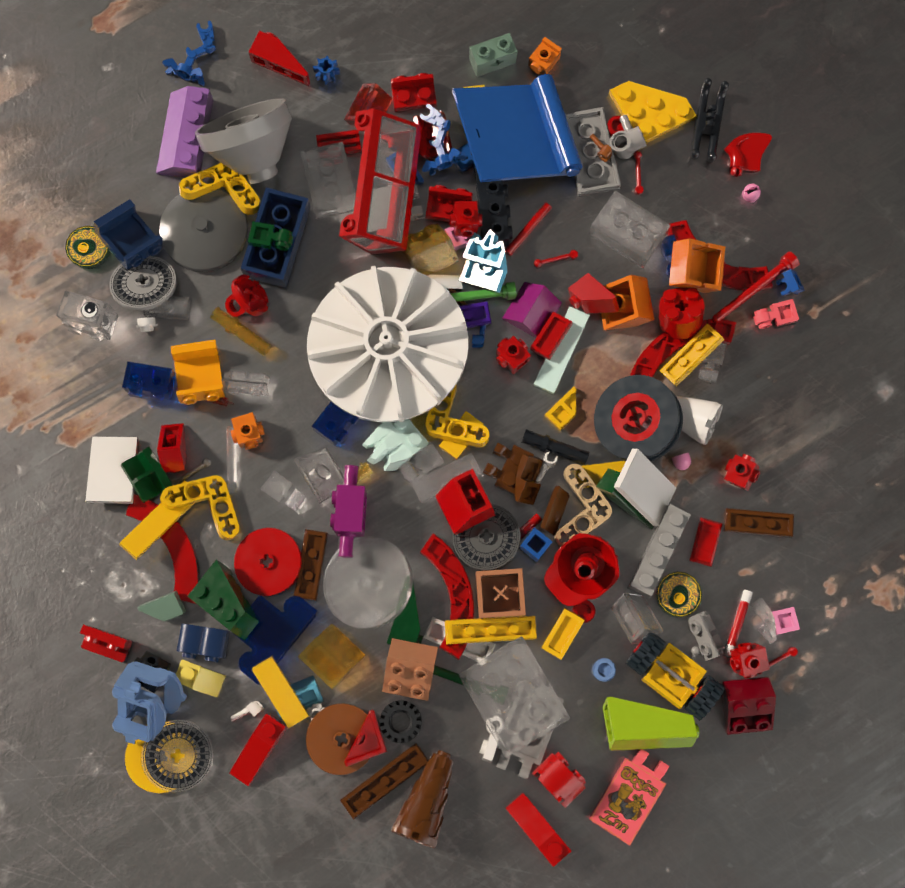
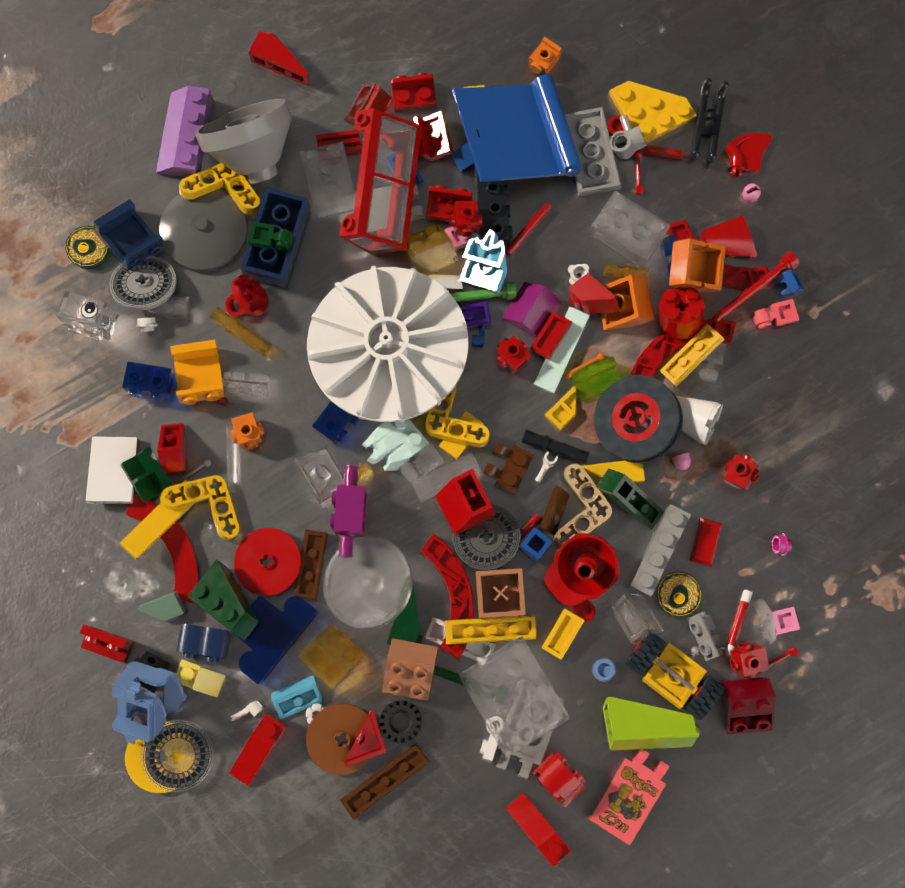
blue piece [162,21,216,87] -> none
yellow tile [252,656,309,729] -> none
clear plate [261,471,306,512] -> none
blue gear [313,56,340,85] -> none
reddish brown cone [391,750,453,849] -> none
blue piece [420,104,468,176] -> none
sand green brick [469,33,517,77] -> none
reddish brown slope [515,454,544,505] -> none
red hinge [534,250,578,268] -> none
dark orange hand [590,134,612,162] -> none
white tile [614,449,676,526] -> none
reddish brown tile [724,508,794,538] -> none
none -> orange hinge [564,353,606,379]
none -> white plate [568,264,589,285]
none -> clear neon green panel [570,356,619,402]
none -> clear yellow pin [603,262,649,280]
none -> red piece [638,145,690,159]
none -> red slope [700,215,757,259]
none -> dark pink plate [772,534,792,556]

